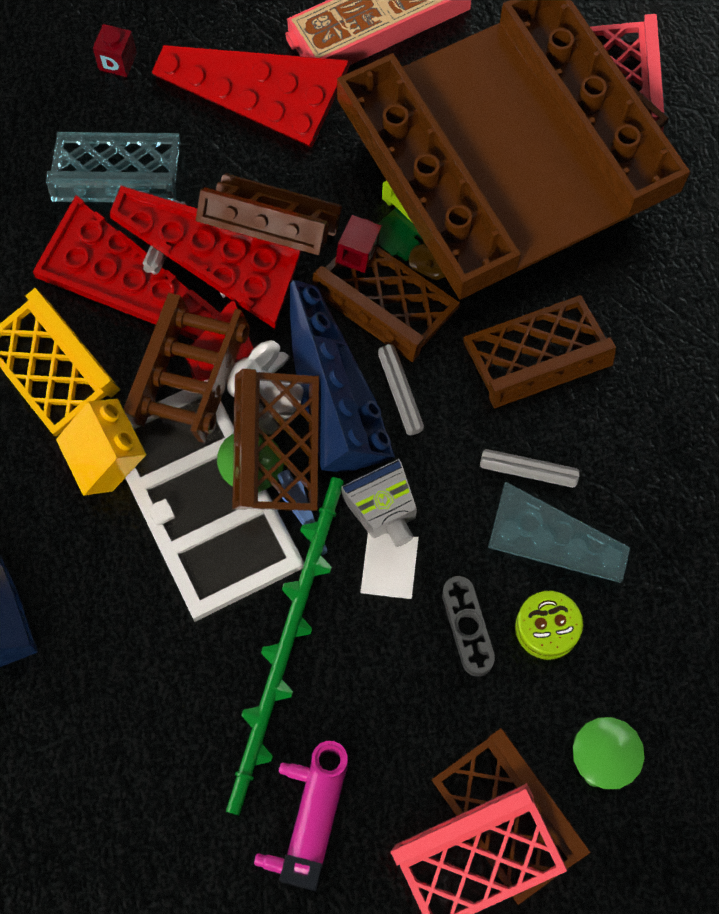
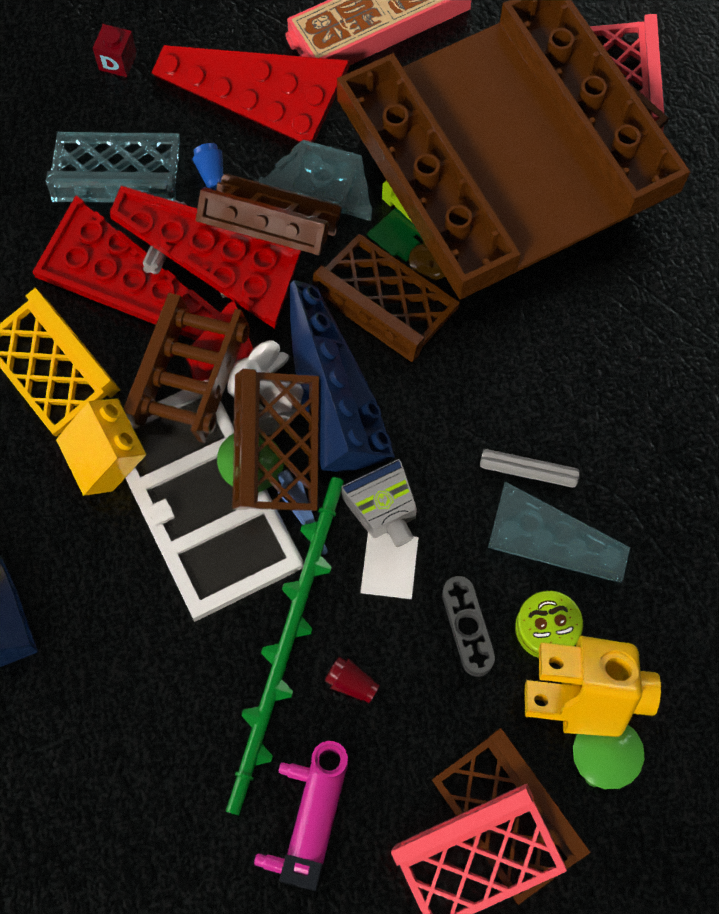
dark red brick [335,215,382,273] -> none
light grey axle [378,344,424,435] -> none
reddish brown fence [463,295,616,409] -> none
none -> blue cone [192,143,224,190]
none -> clear light blue wing [257,140,372,221]
none -> dark red cone [324,657,379,703]
none -> yellow piece [525,636,661,737]

